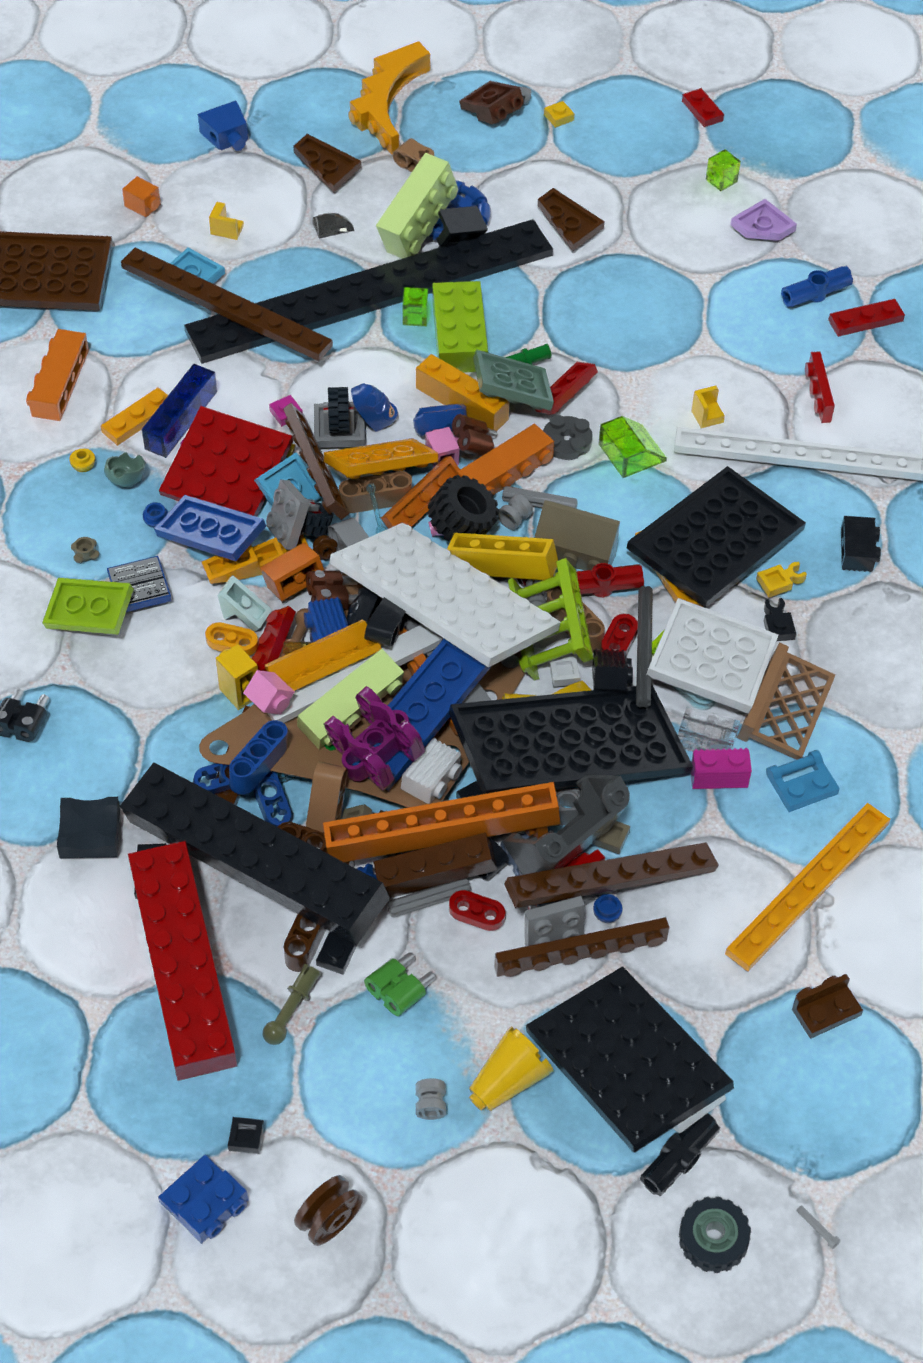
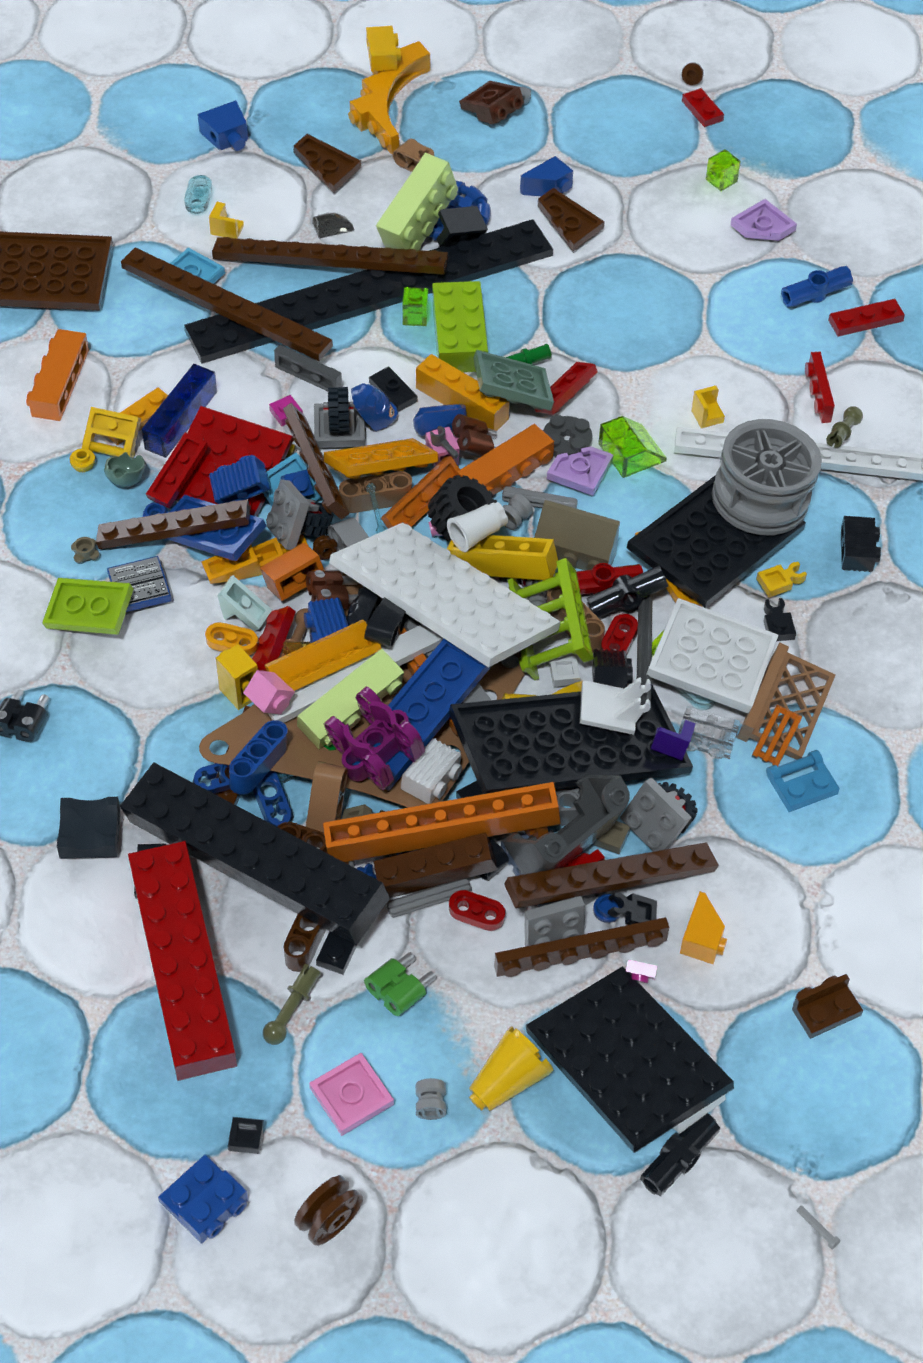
orange brick [122,176,161,217] -> none
yellow plate [544,101,575,128] -> none
black wheel [679,1196,751,1273] -> none
dark pink brick [690,748,752,789] -> none
light orange plate [725,803,890,972] -> none
none -> yellow plate [82,407,141,458]
none -> reddish brown plate [96,499,251,550]
none -> red plate [146,432,209,509]
none -> clear light blue plate [184,175,212,214]
none -> blue brick [209,455,270,504]
none -> reddish brown plate [212,237,448,274]
none -> dark grey plate [274,344,342,391]
none -> blue plate [280,469,314,497]
none -> bright pink plate [309,1053,394,1136]
none -> yellow brick [366,26,401,72]
none -> black plate [369,366,417,412]
none -> dark grey hand [430,426,459,458]
none -> white plant [447,502,508,552]
none -> blue slope [520,156,573,196]
none -> lavender plate [547,446,614,496]
none -> white plate [580,678,651,735]
none -> black piece [586,566,668,618]
none -> black plate [608,892,657,925]
none -> light grey plate [620,777,698,852]
none -> plate [626,960,657,983]
none -> dark purple panel [651,720,696,760]
none -> light orange slope [680,891,727,964]
none -> reddish brown plate [681,62,704,85]
none -> light grey wheel [712,419,822,535]
none -> orange tile [752,704,802,767]
none -> olive pin [826,406,863,448]

